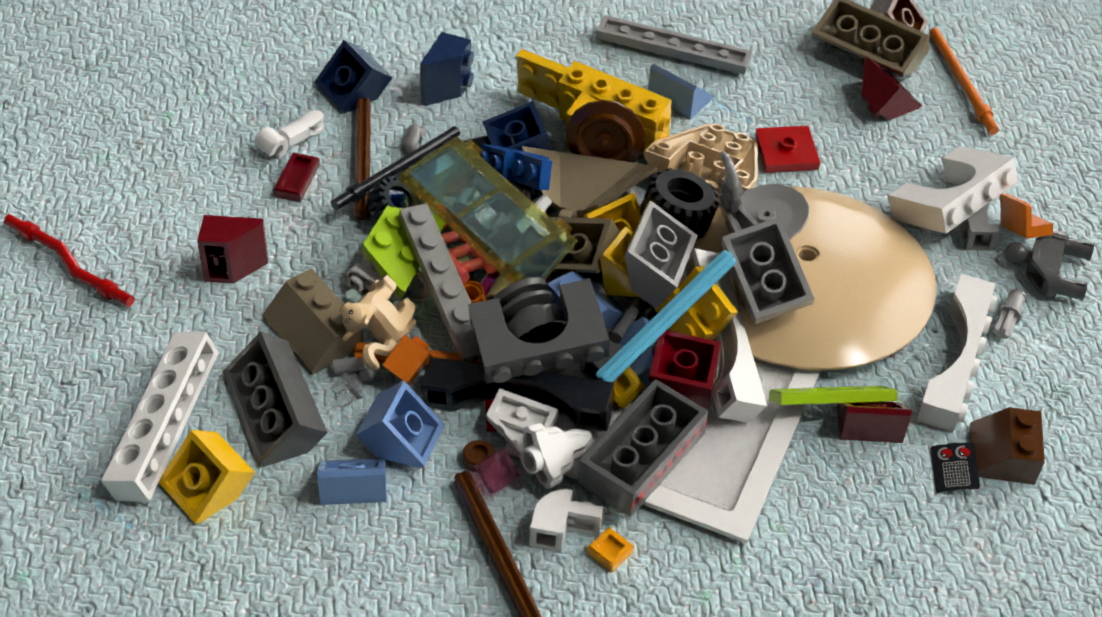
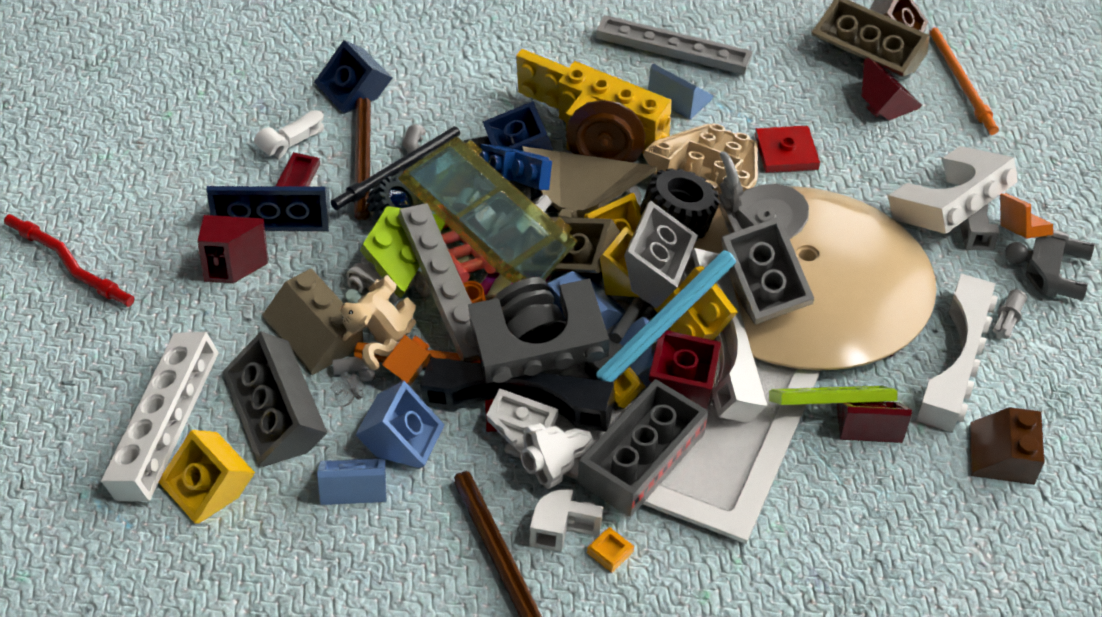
dark blue slope [420,32,474,106] -> none
reddish brown tile [463,440,495,473] -> none
clear pink plate [474,448,520,494] -> none
black sticker [931,442,980,493] -> none
none -> dark blue slope [206,186,330,231]

